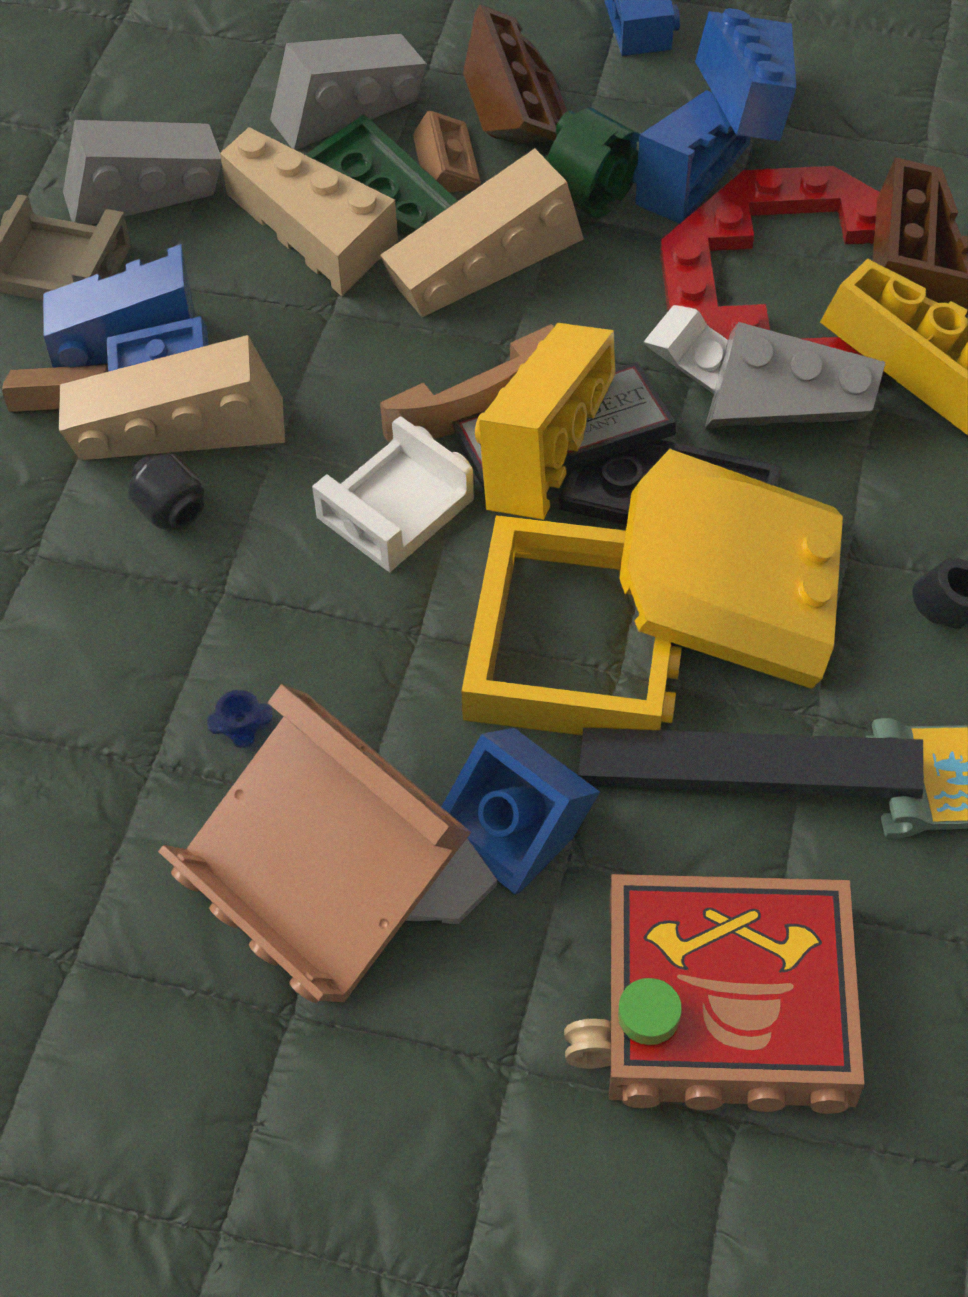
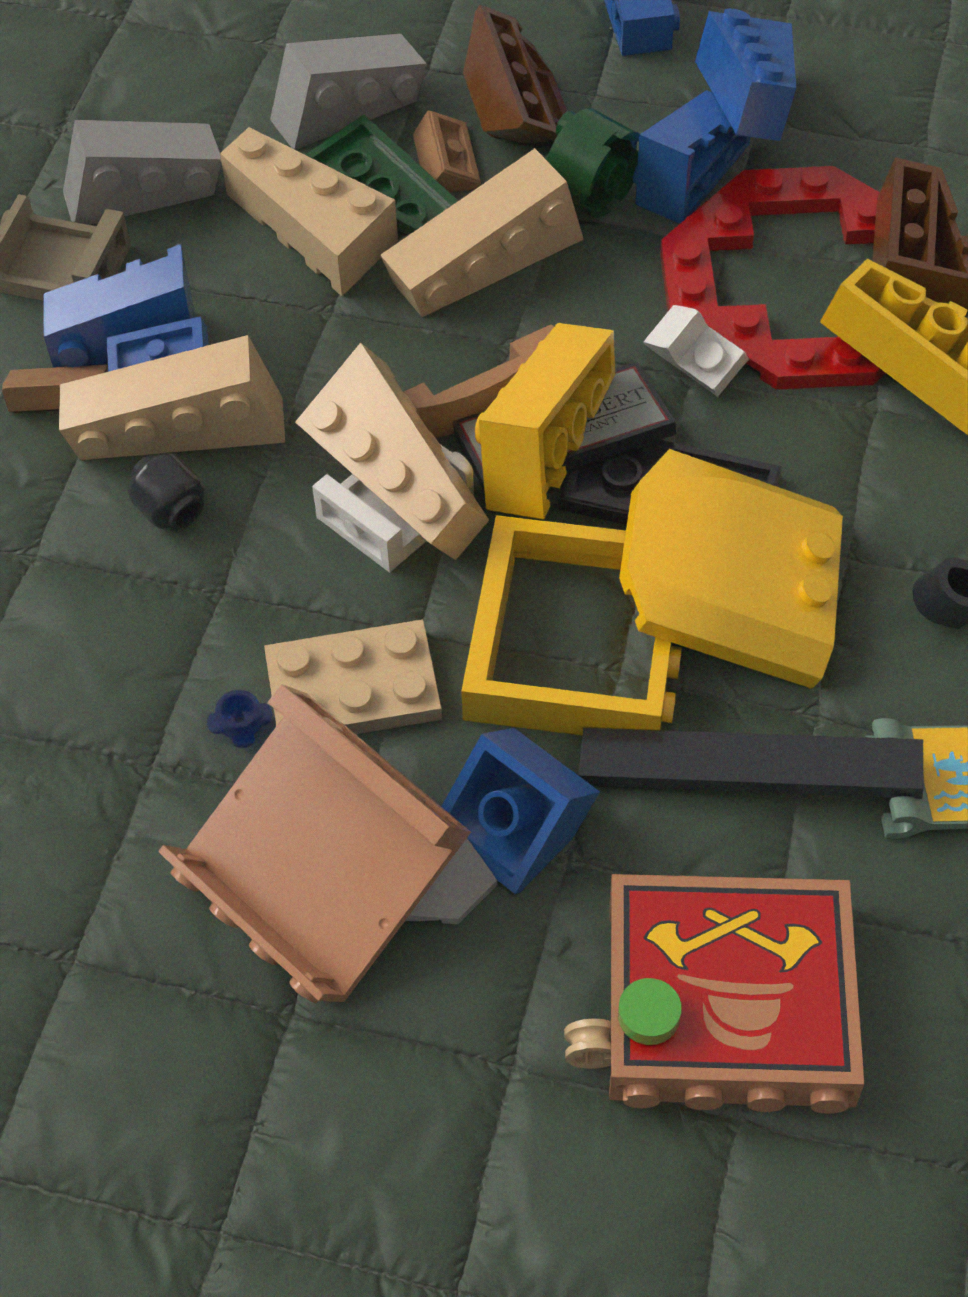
light grey wedge [705,322,885,428] -> none
none -> tan plate [264,619,442,734]
none -> tan wedge [295,343,489,560]

